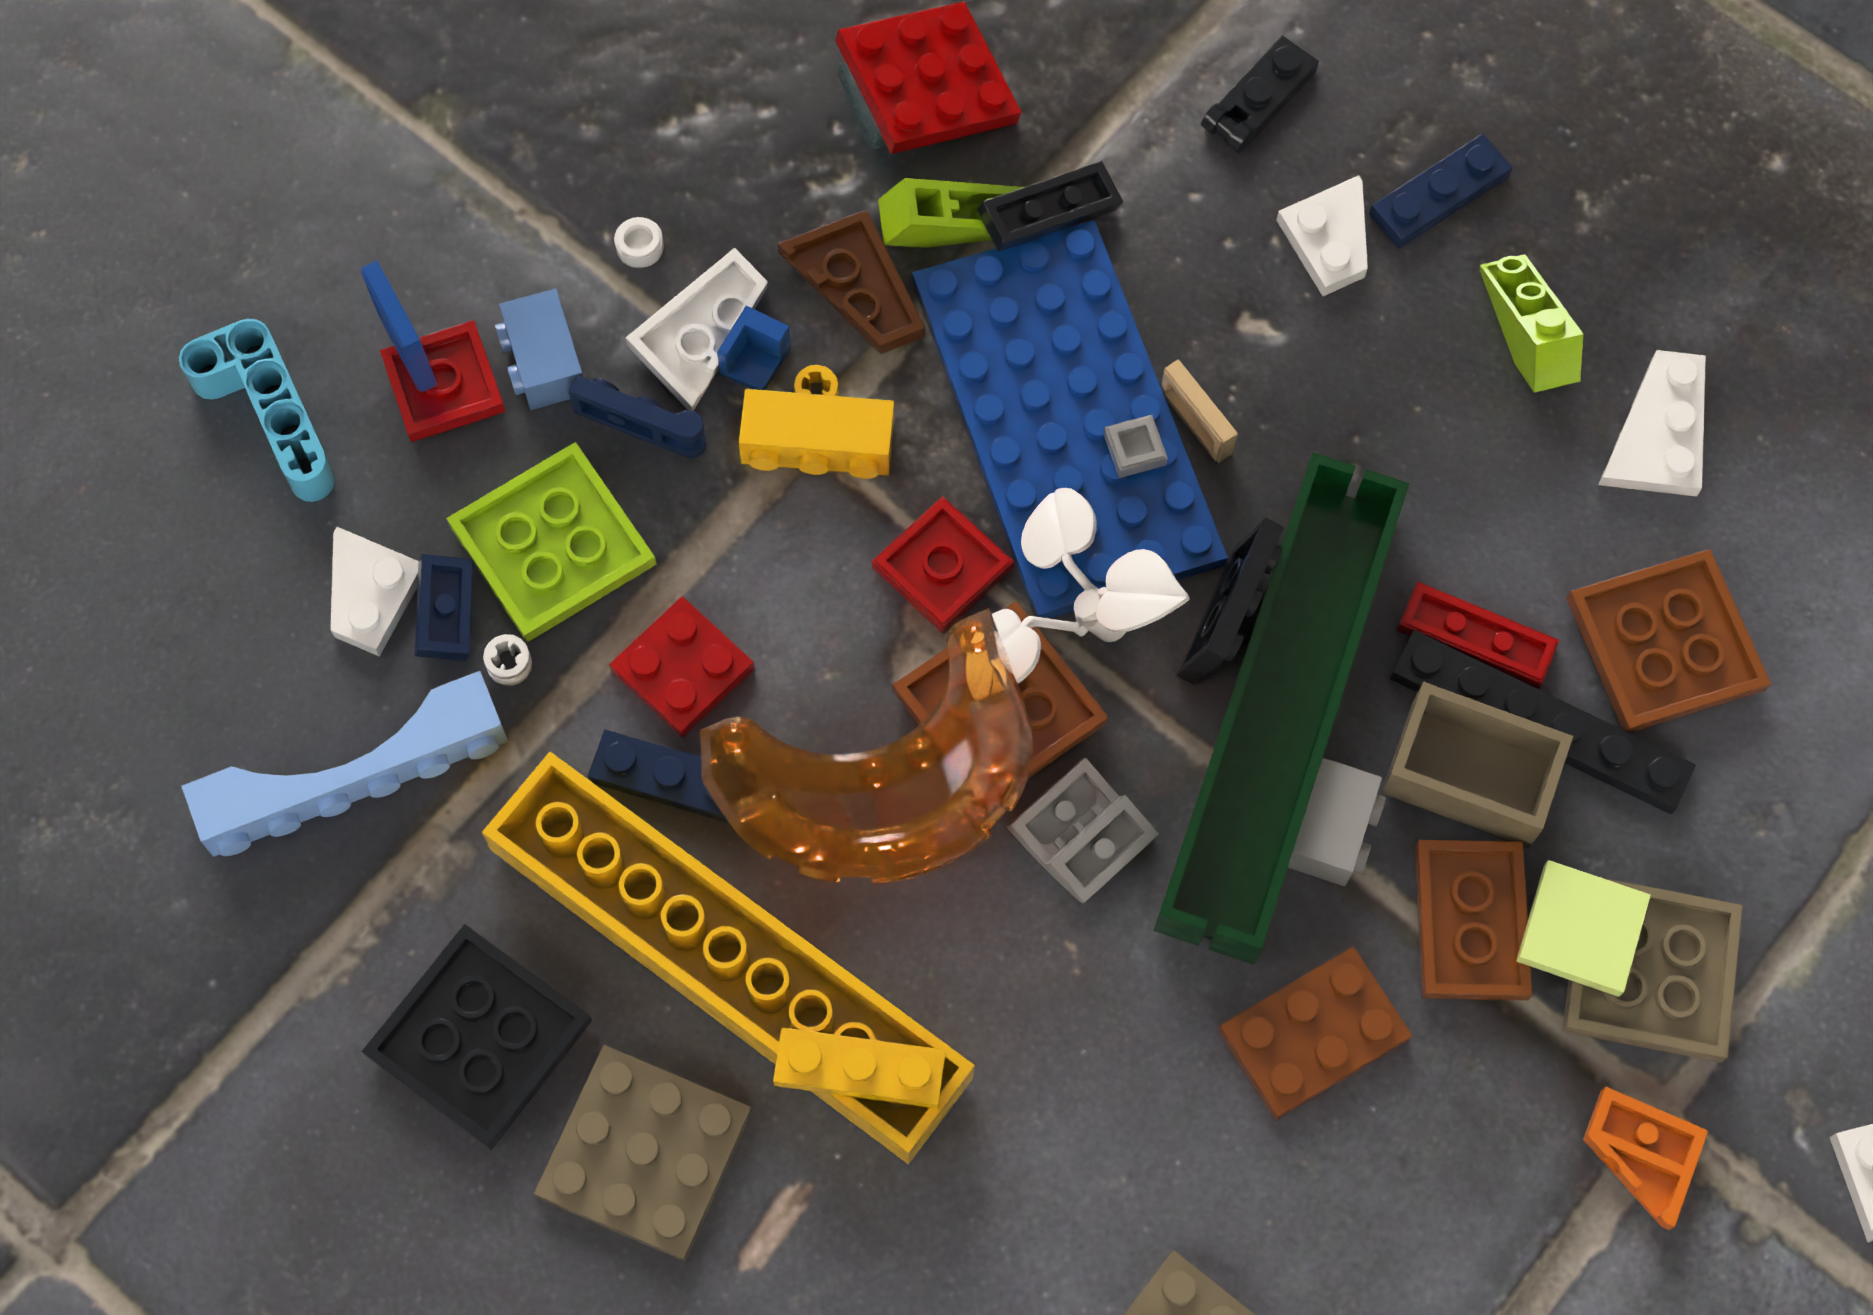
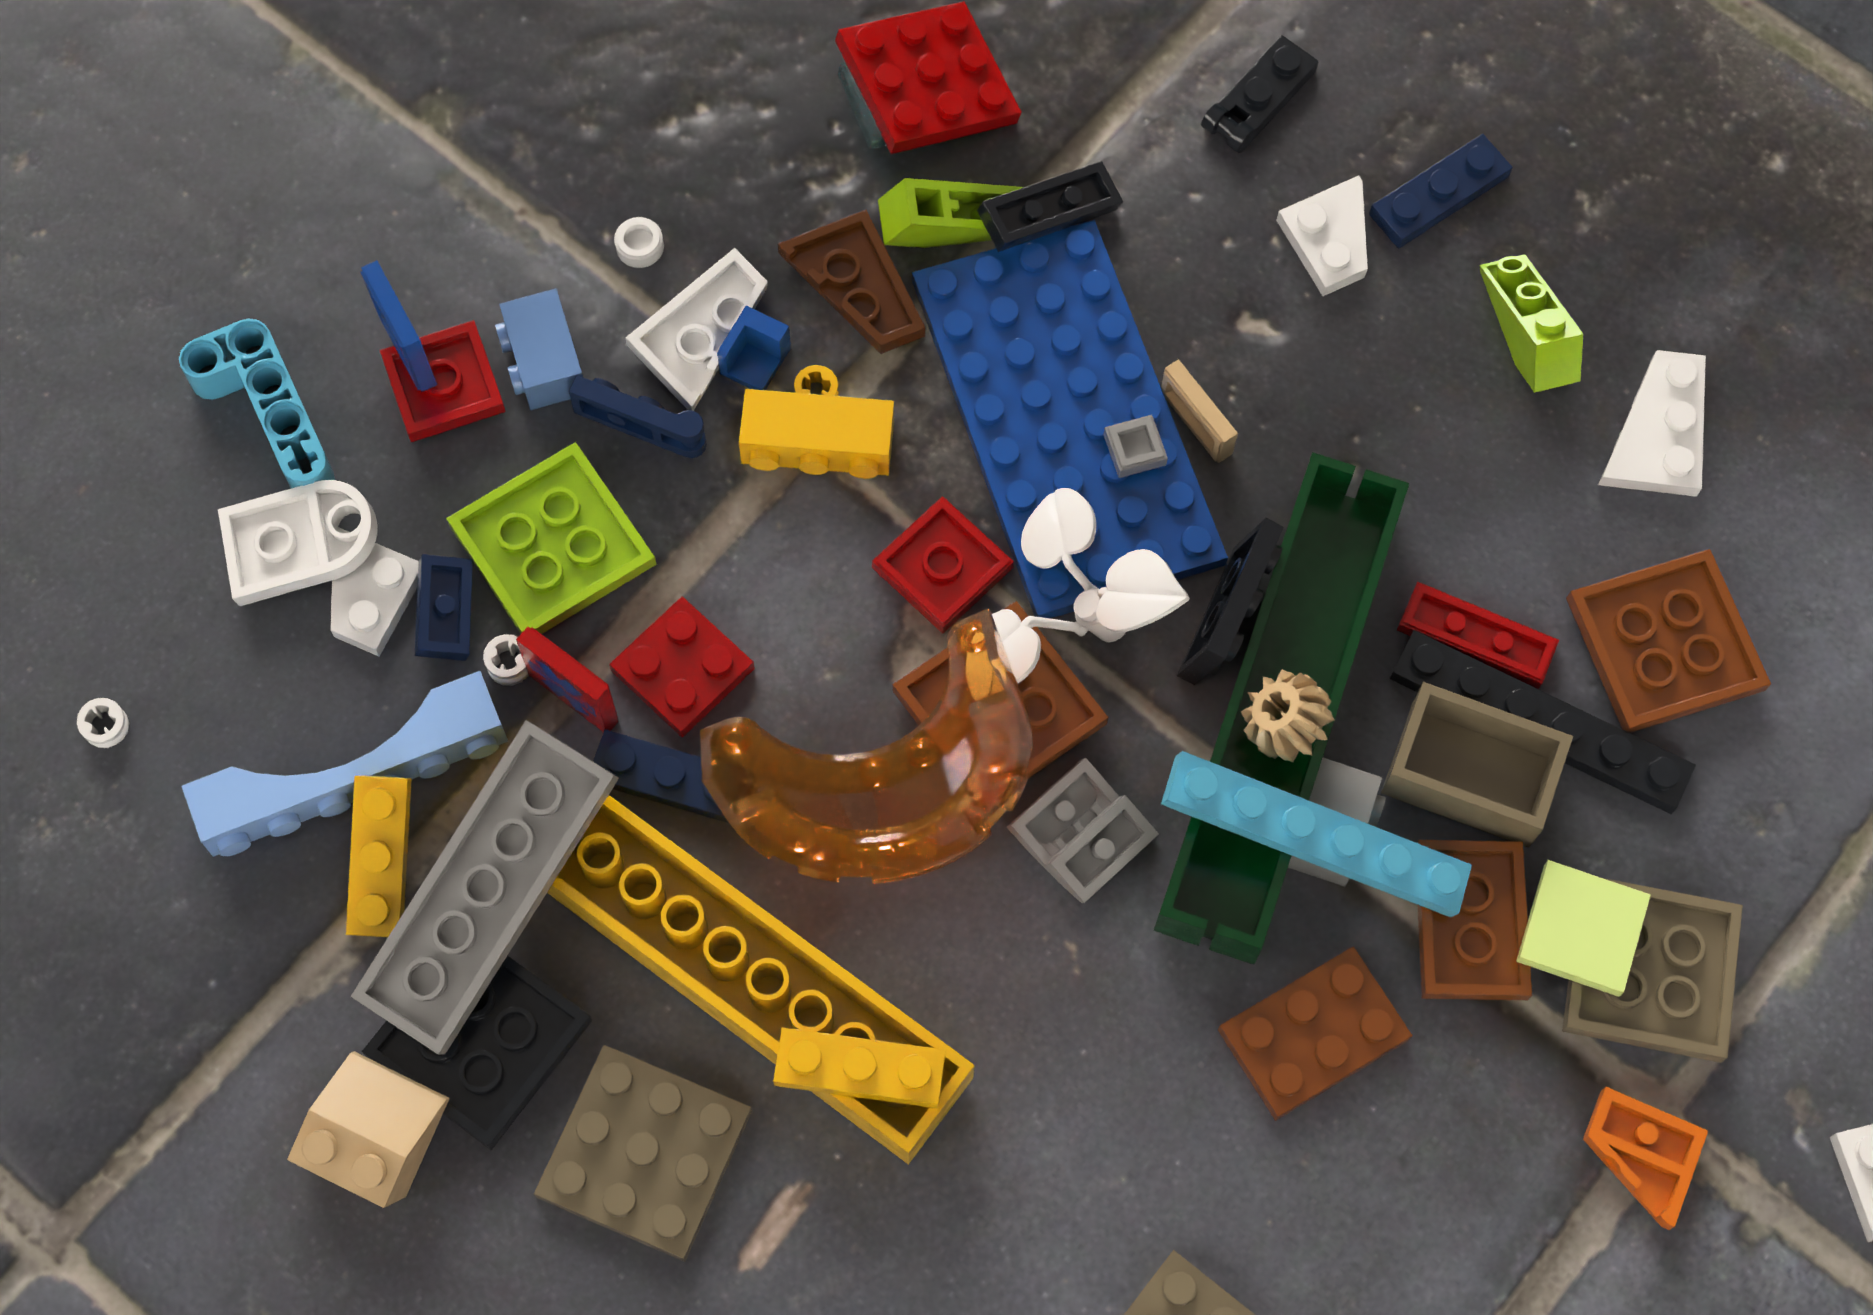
none -> white bush [77,698,129,748]
none -> white plate [218,480,378,606]
none -> tan slope [287,1051,450,1208]
none -> yellow plate [346,775,412,937]
none -> light grey plate [350,720,619,1055]
none -> red tile [516,627,619,732]
none -> medium azure plate [1161,751,1472,917]
none -> tan gear [1241,669,1334,762]

